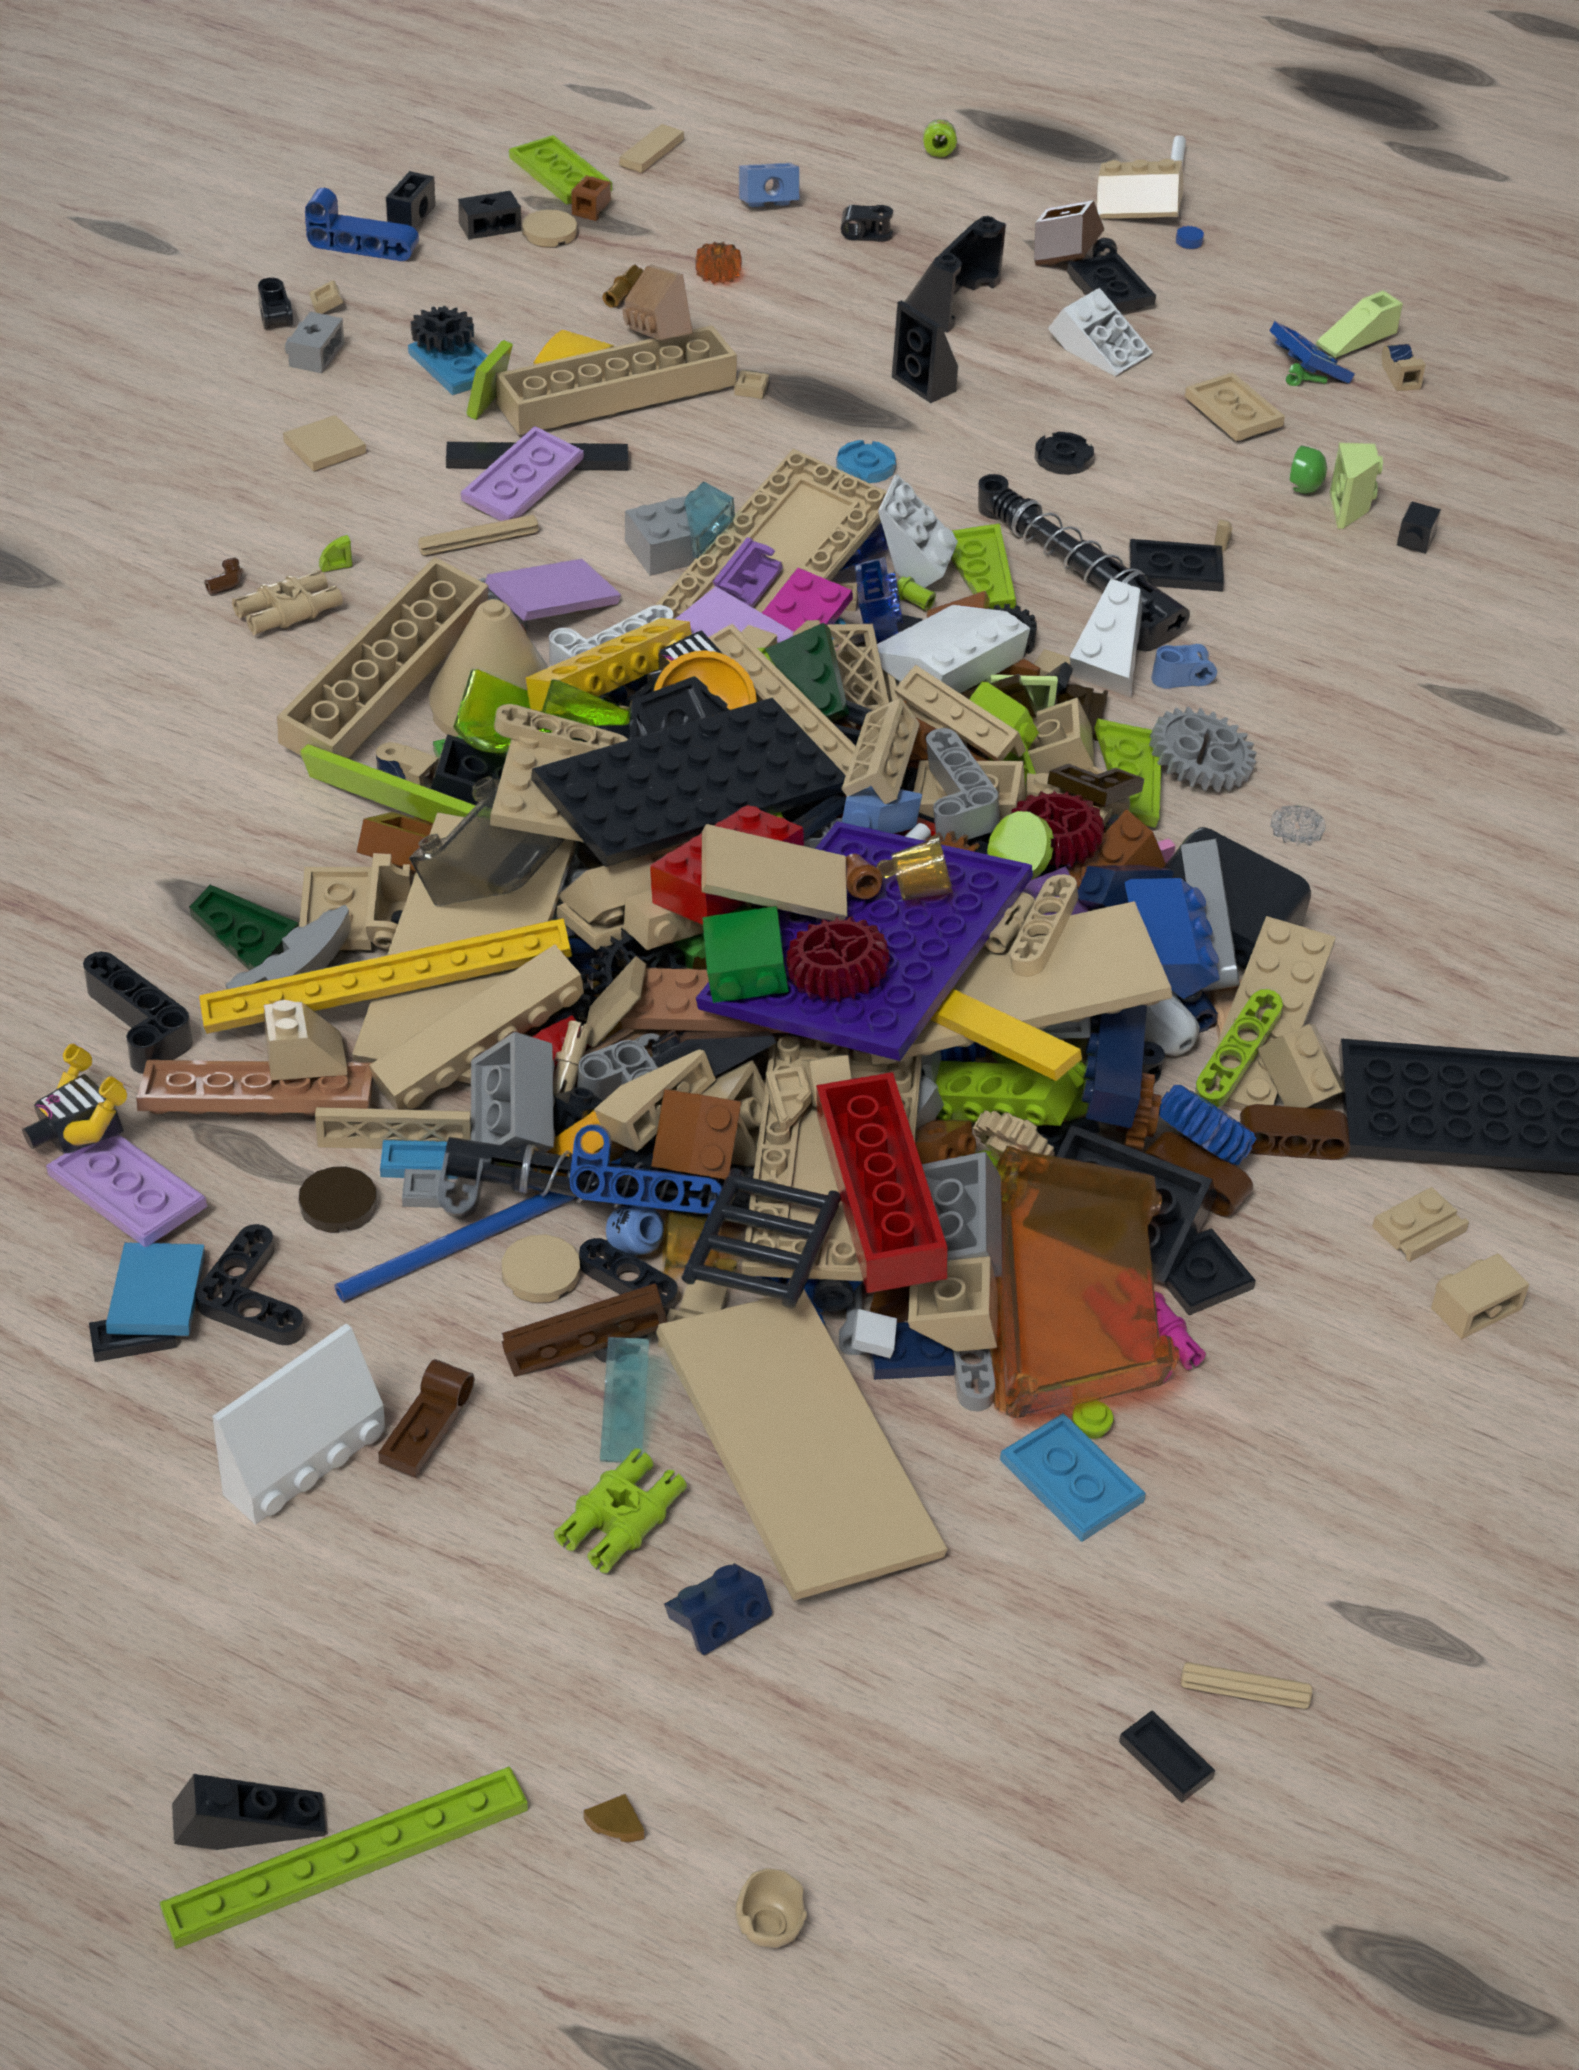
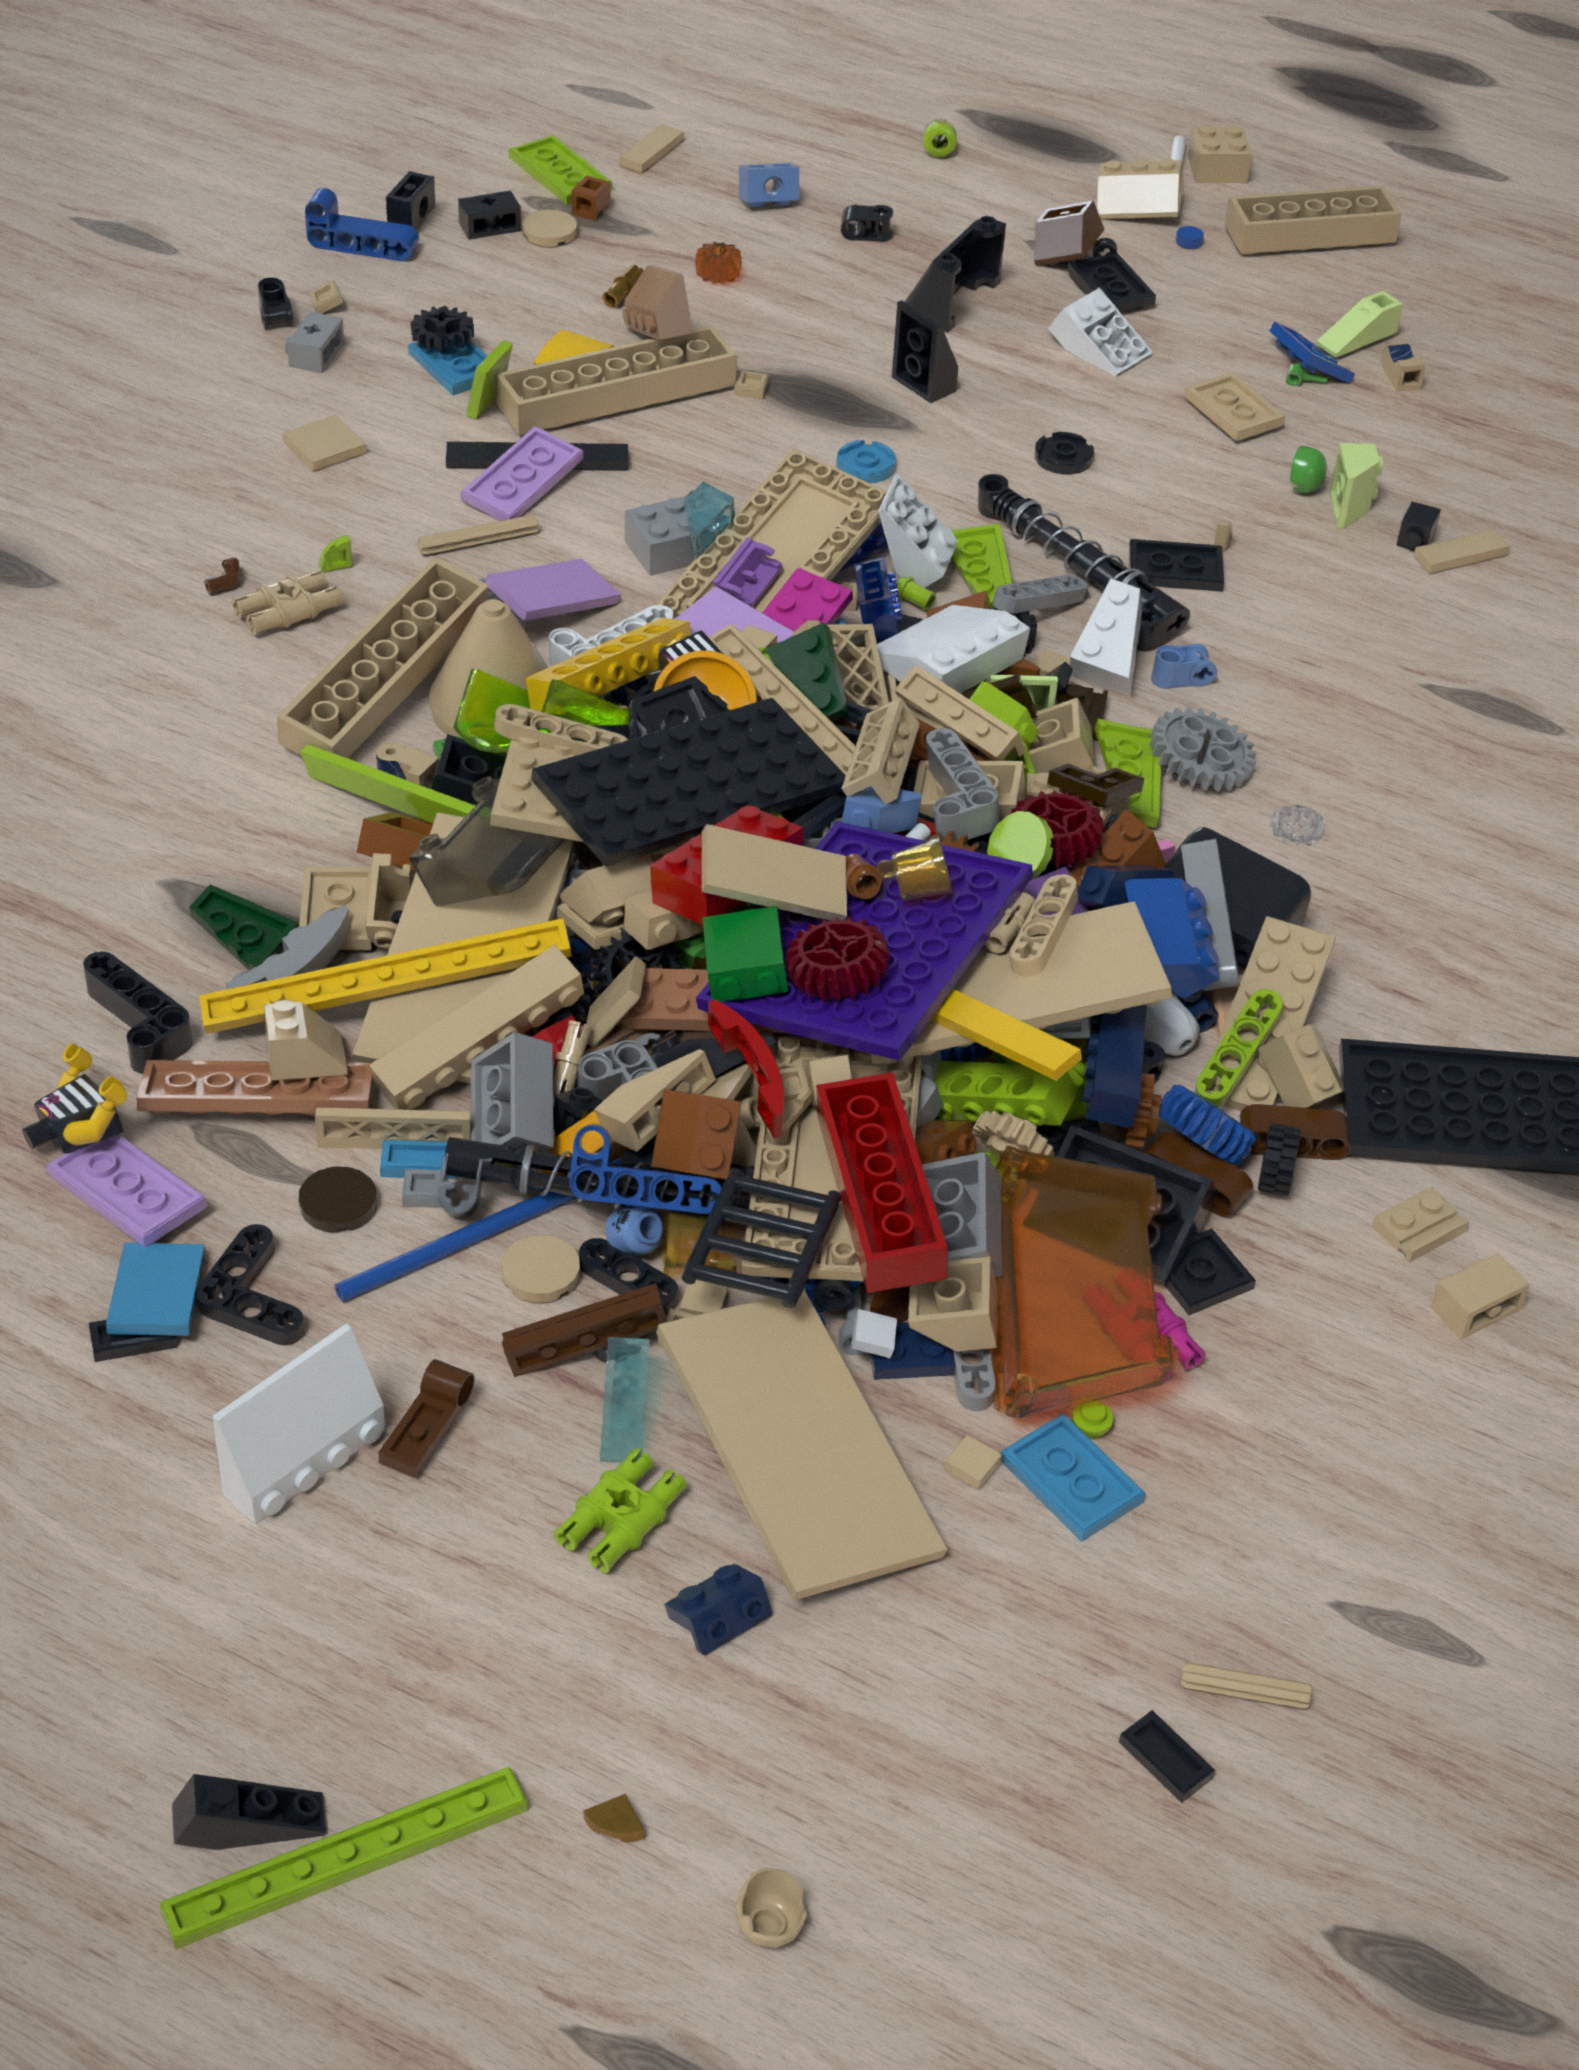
none -> red slope [708,1000,784,1139]
none -> tan tile [944,1435,1002,1490]
none -> light grey beam [992,575,1088,614]
none -> tan brick [1188,125,1252,183]
none -> tan brick [1225,185,1402,255]
none -> black tyre [1258,1123,1301,1196]
none -> tan tile [1414,529,1510,574]

